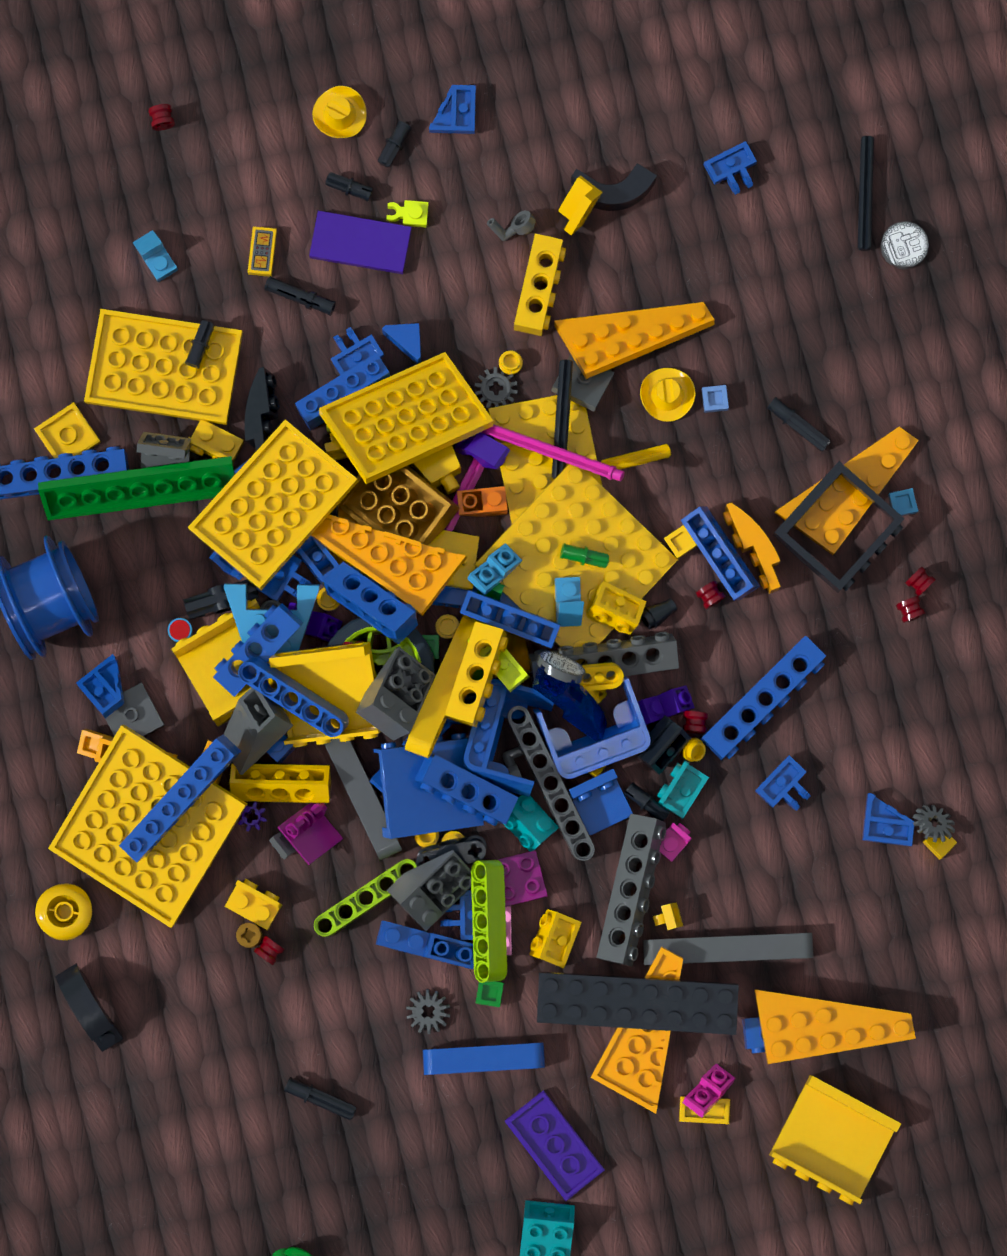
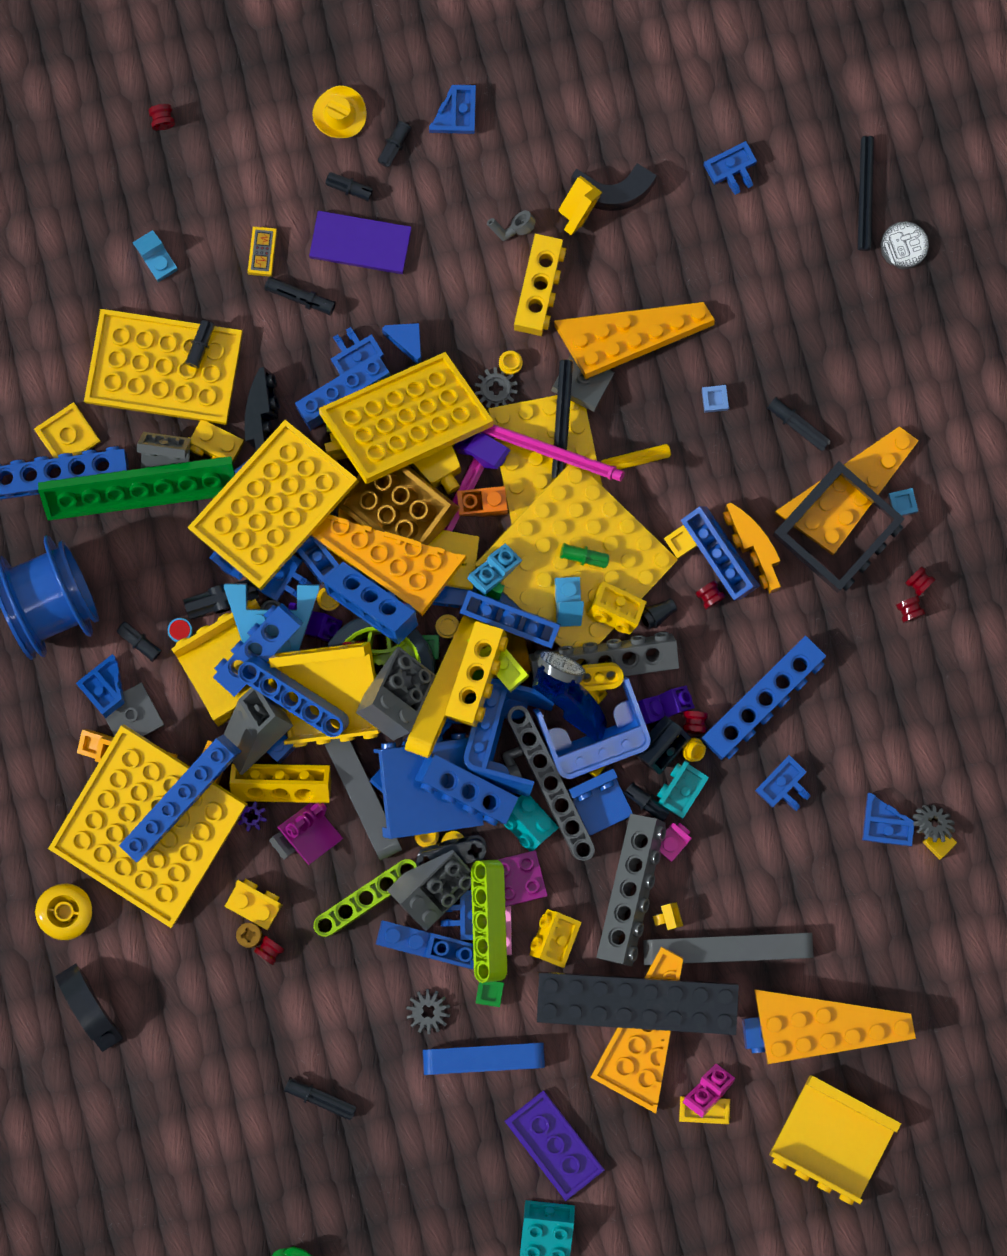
neon yellow plate [387,200,429,228] -> none
yellow hat [640,368,695,422] -> none
none -> black axle [117,622,162,662]

